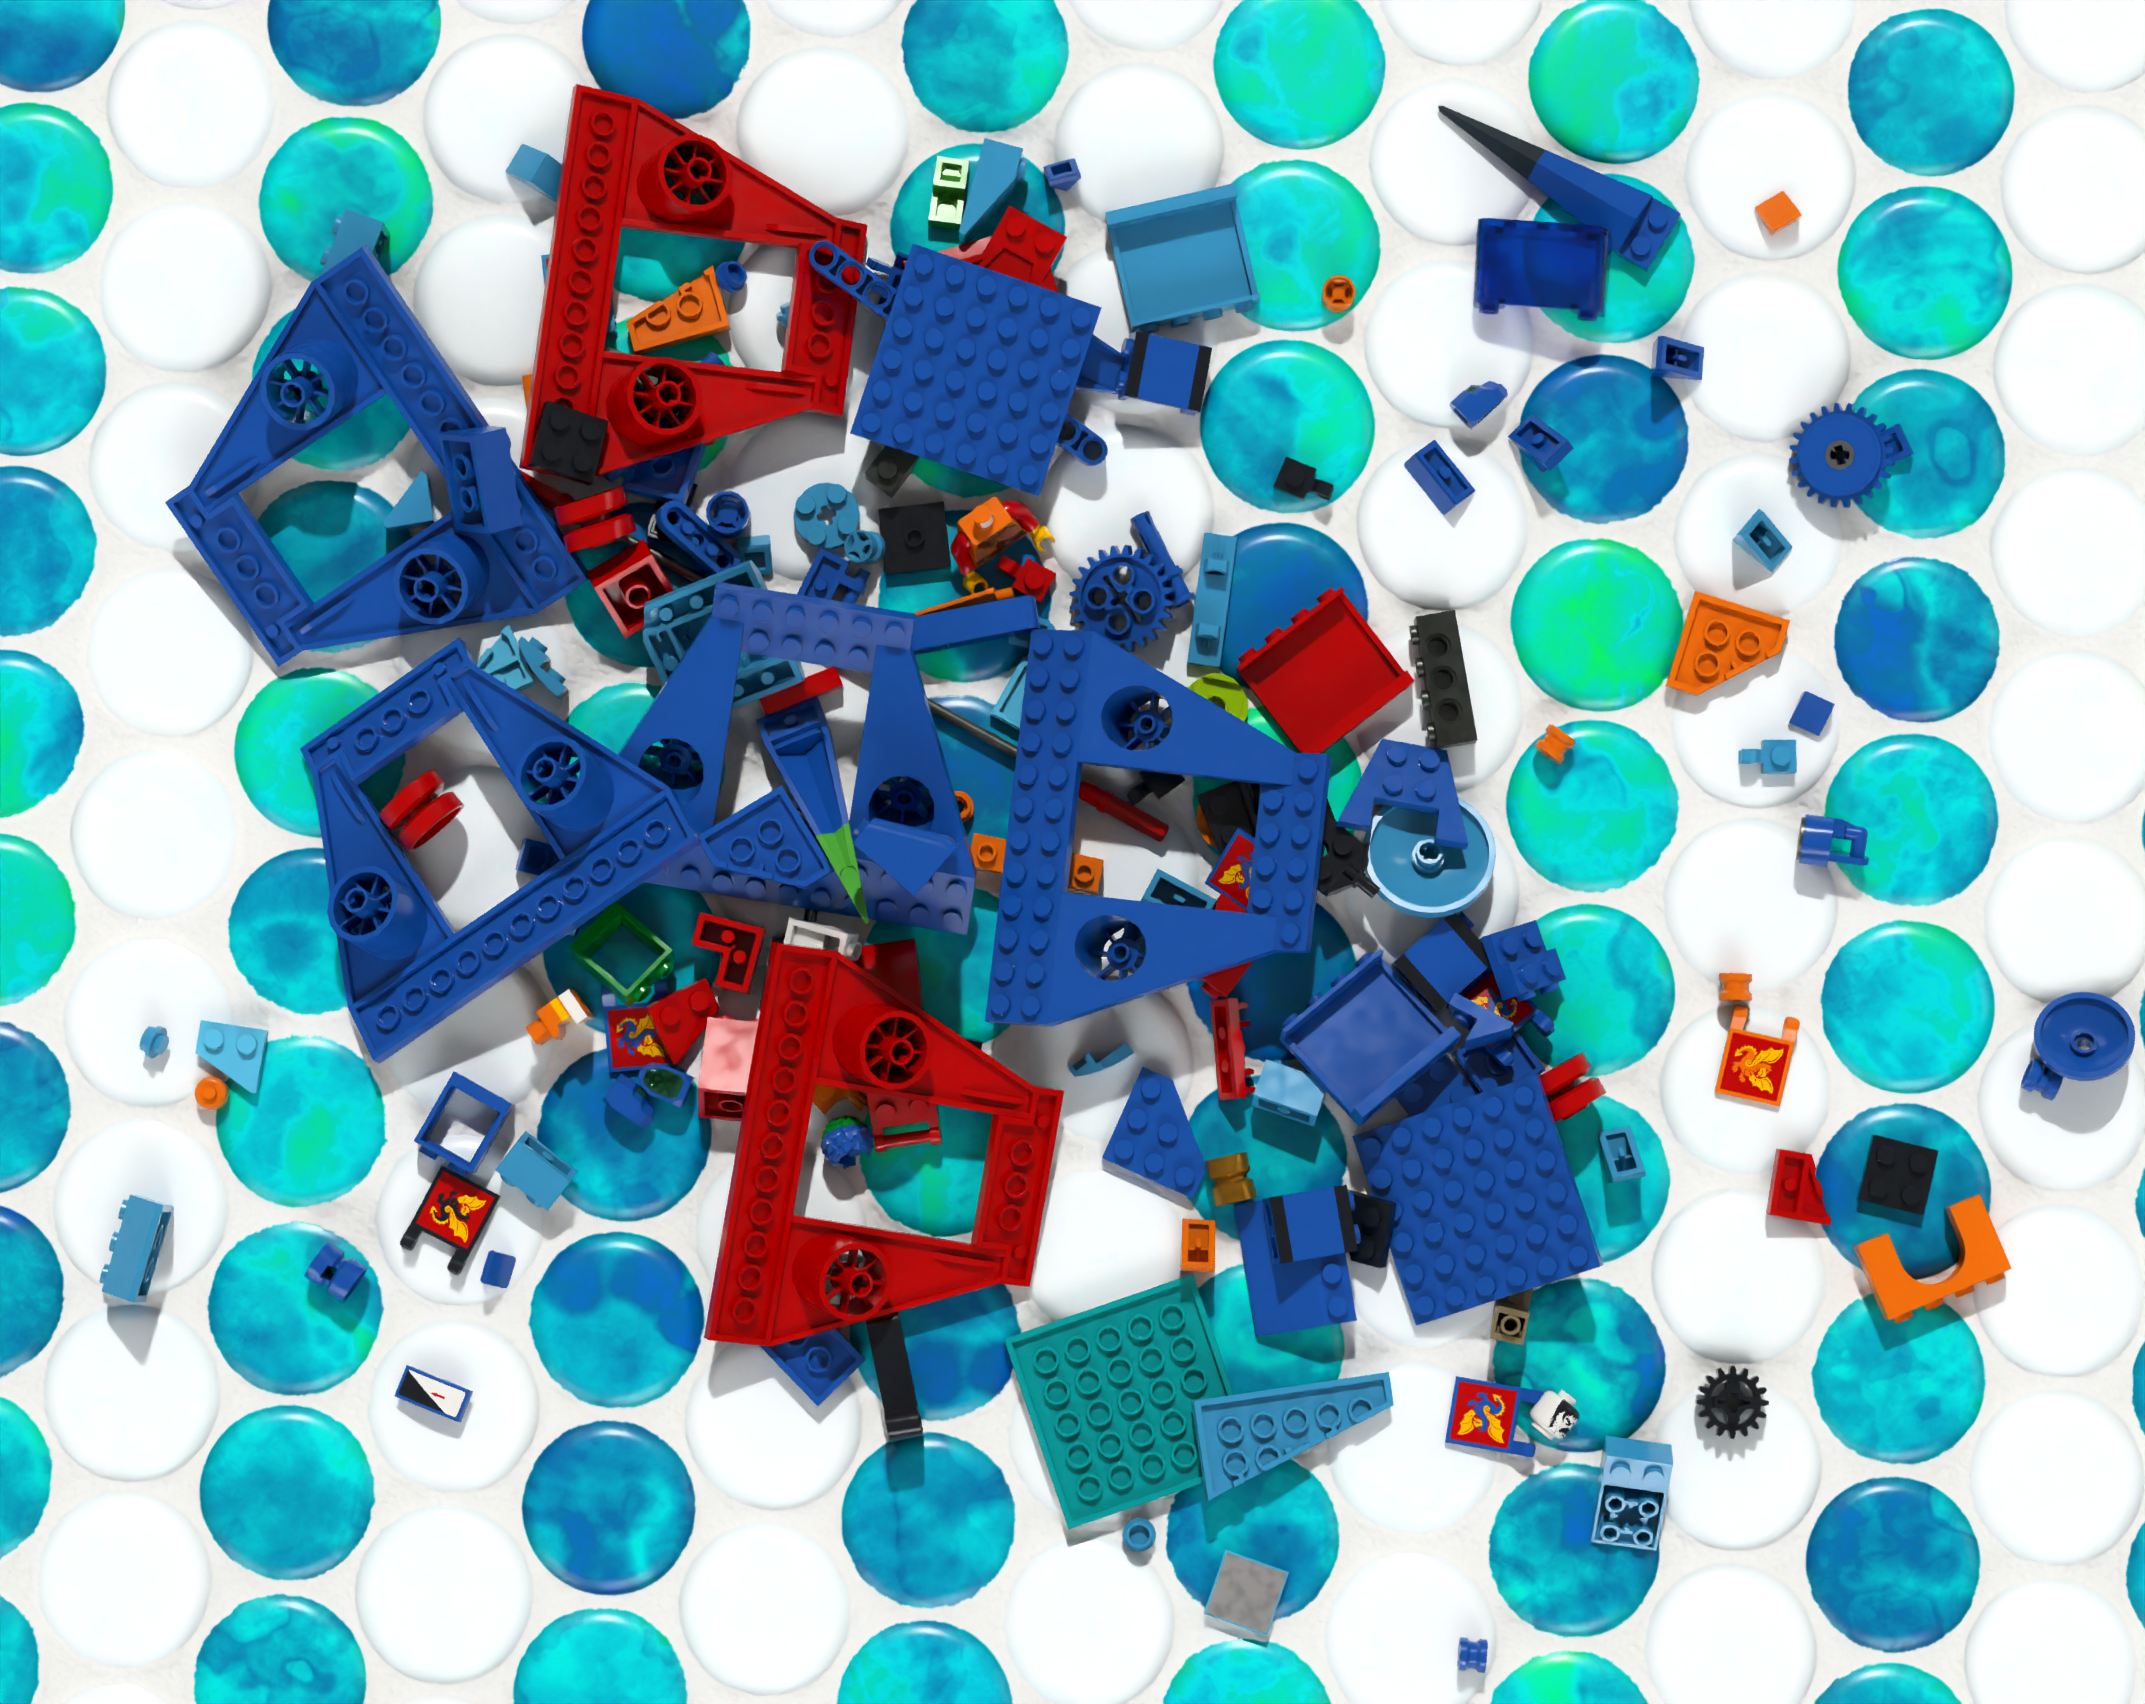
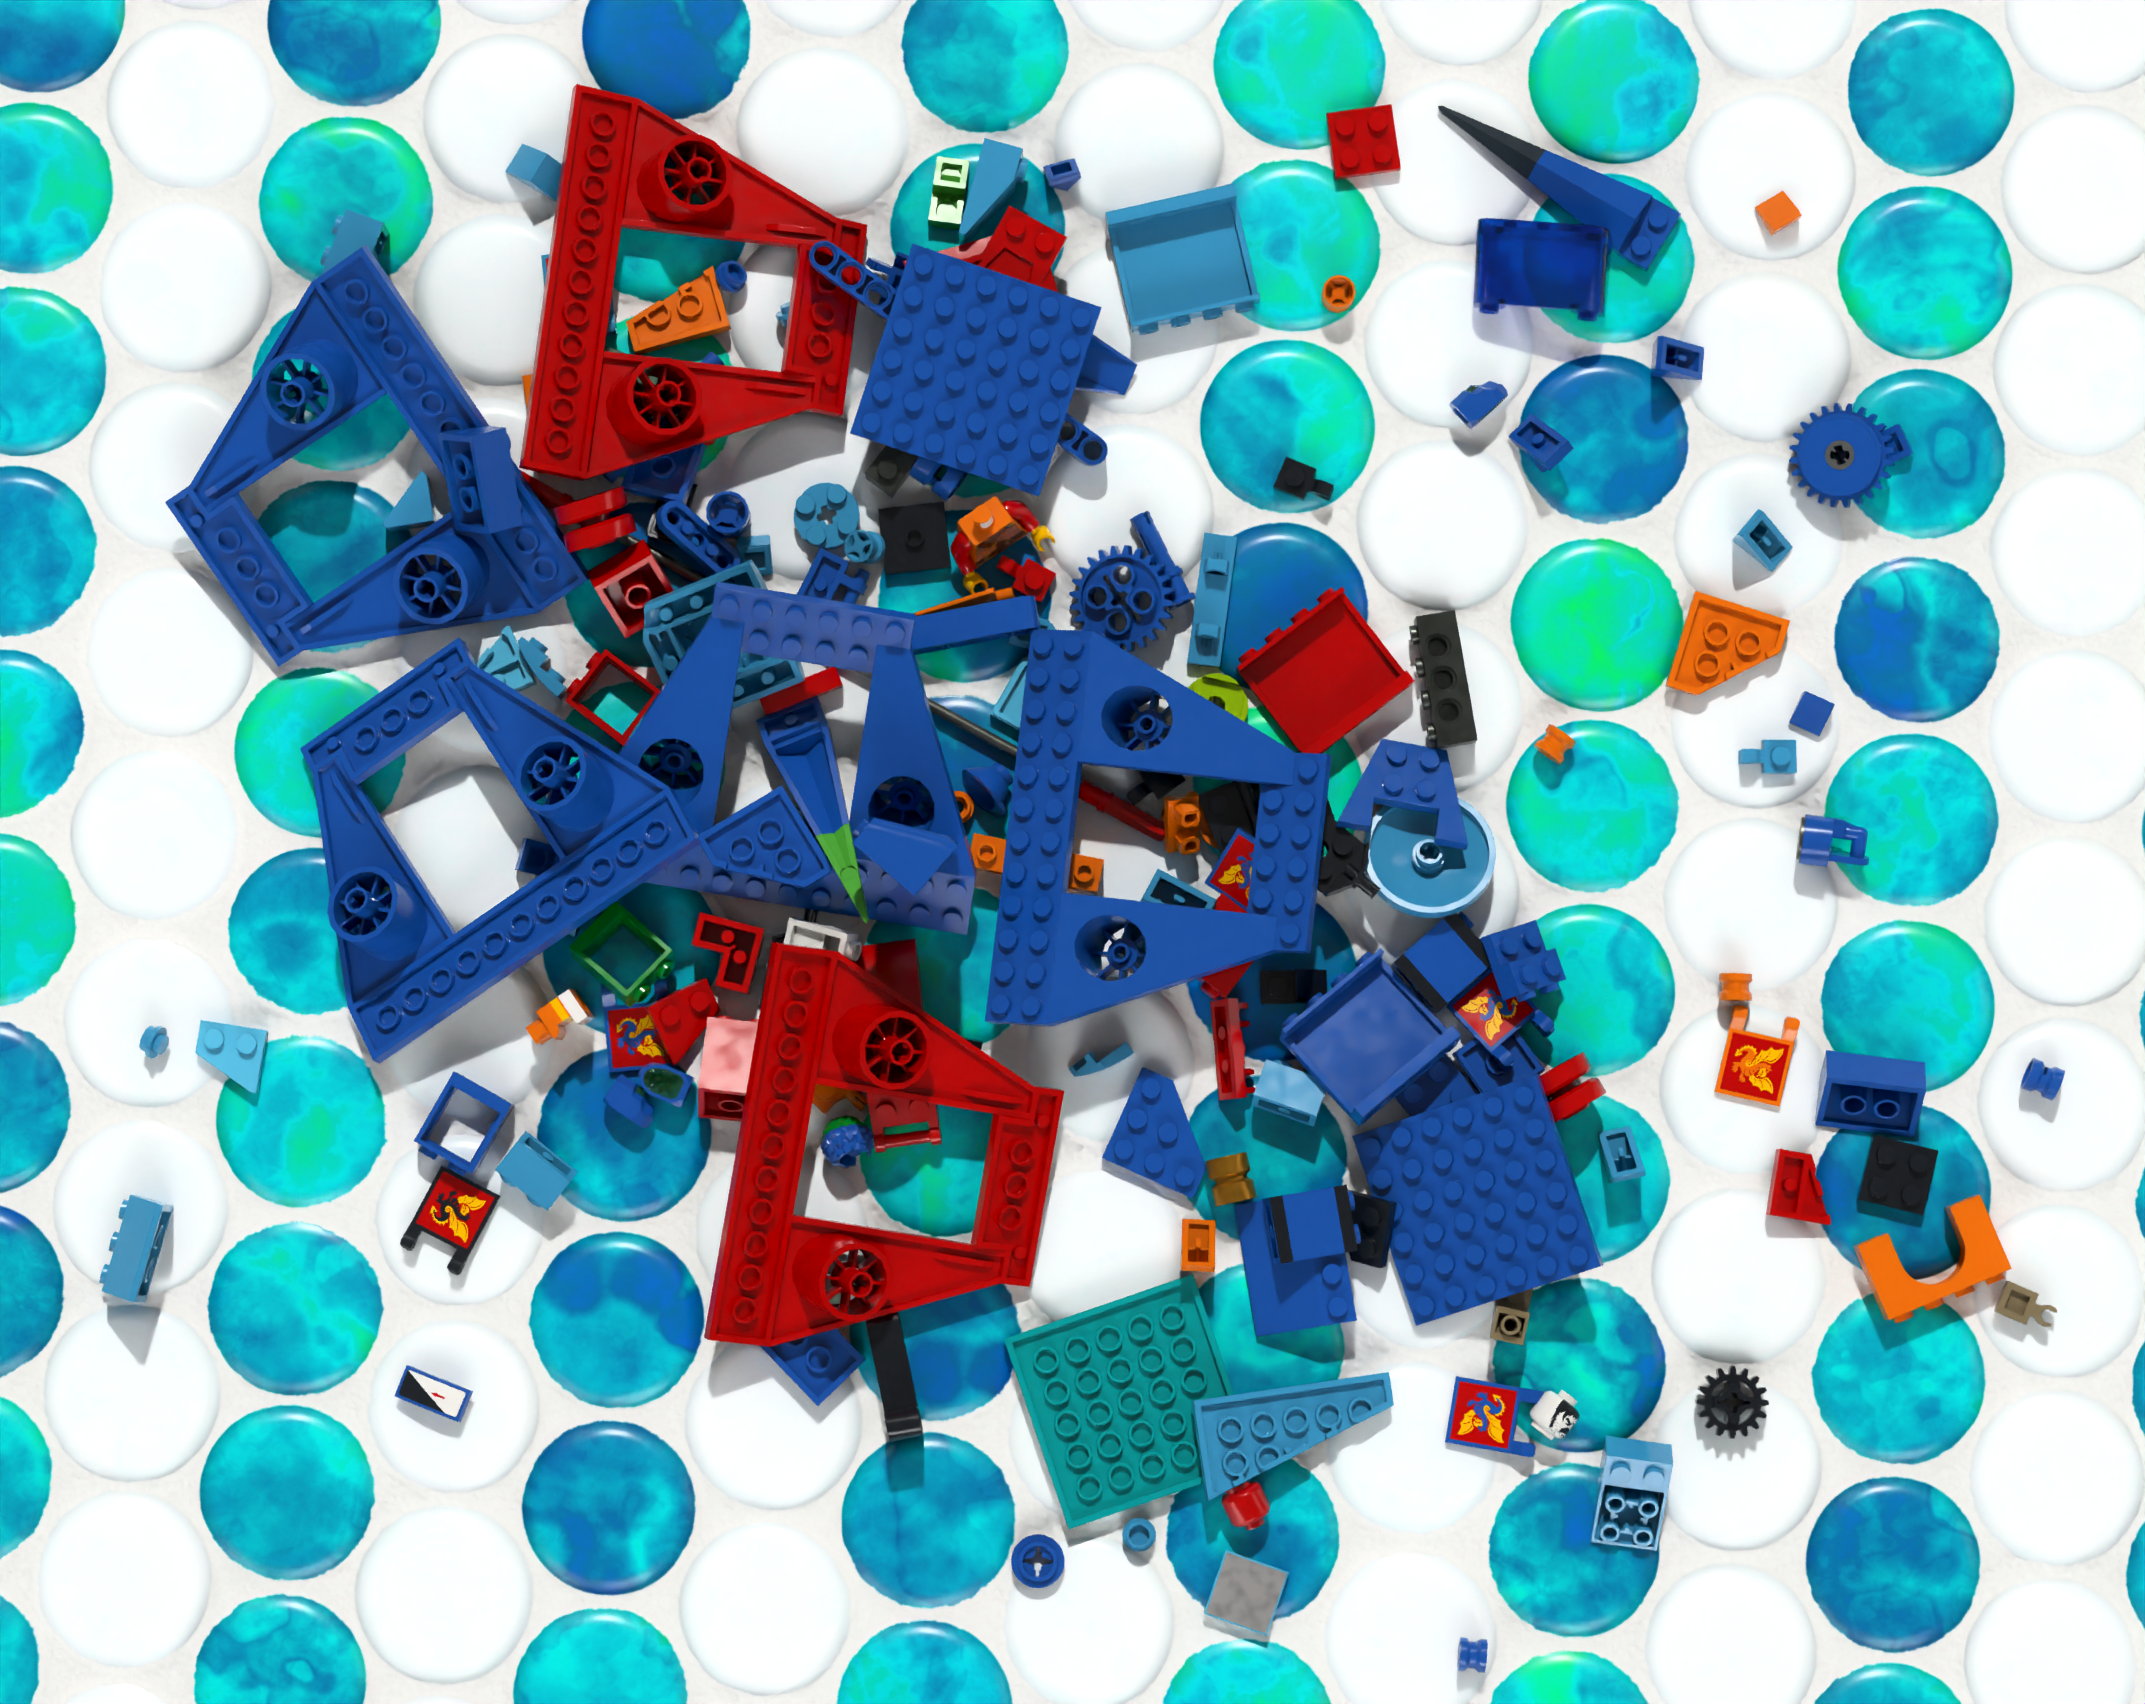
orange piece [194,1077,230,1110] -> none
blue wheel [304,1241,368,1303] -> none
red wheel [379,769,465,852] -> none
blue slope [480,1250,516,1288] -> none
black plate [527,401,609,486] -> none
blue panel [1115,331,1212,416] -> none
blue slope [1404,440,1476,515] -> none
blue slope [1449,993,1514,1051] -> none
blue dish [2034,992,2135,1081] -> none
none -> red window [565,649,660,746]
none -> blue wheel [909,457,968,502]
none -> blue piece [962,763,1013,818]
none -> blue gear [1011,1534,1065,1588]
none -> orange hips [1161,791,1200,855]
none -> red head [1221,1480,1270,1530]
none -> black slope [1260,969,1327,1005]
none -> red plate [1326,104,1401,180]
none -> blue slope [1815,1050,1926,1138]
none -> dark tan plate [1994,1281,2057,1327]

